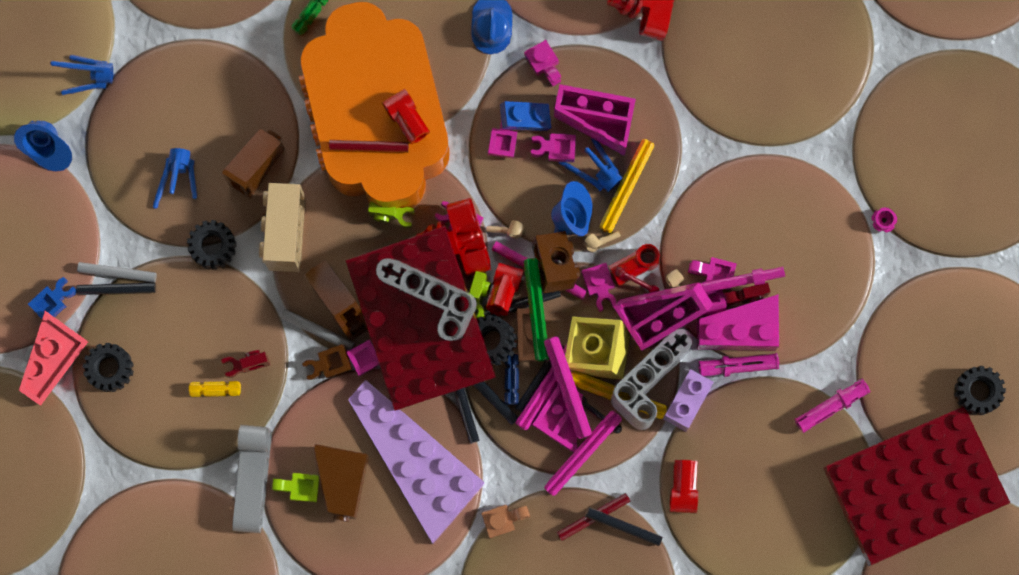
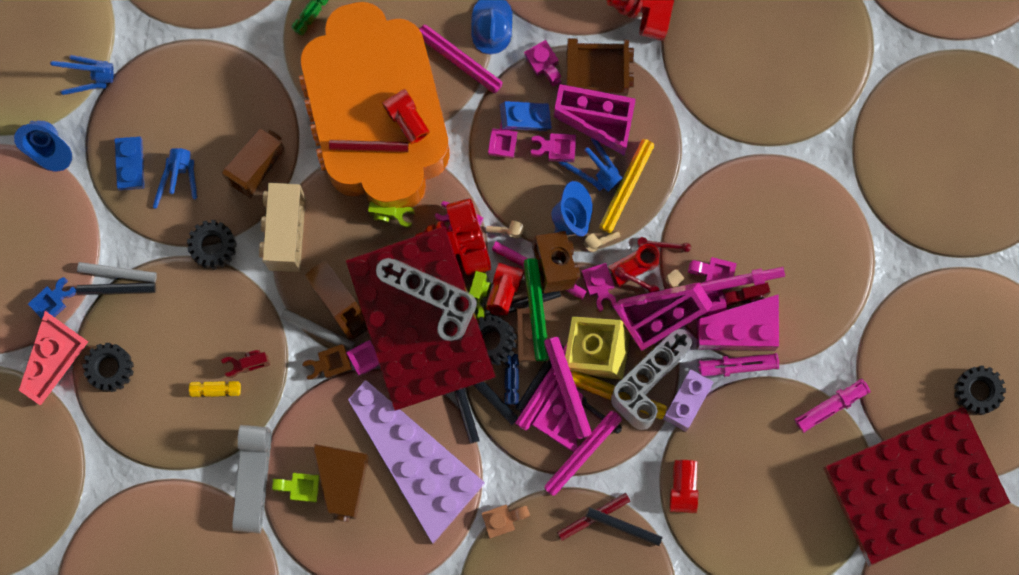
dark pink plate [871,207,897,233] -> none
none -> blue plate [115,136,145,191]
none -> dark pink axle [419,25,502,93]
none -> reddish brown panel [567,38,634,96]
none -> dark red hinge [637,237,691,252]

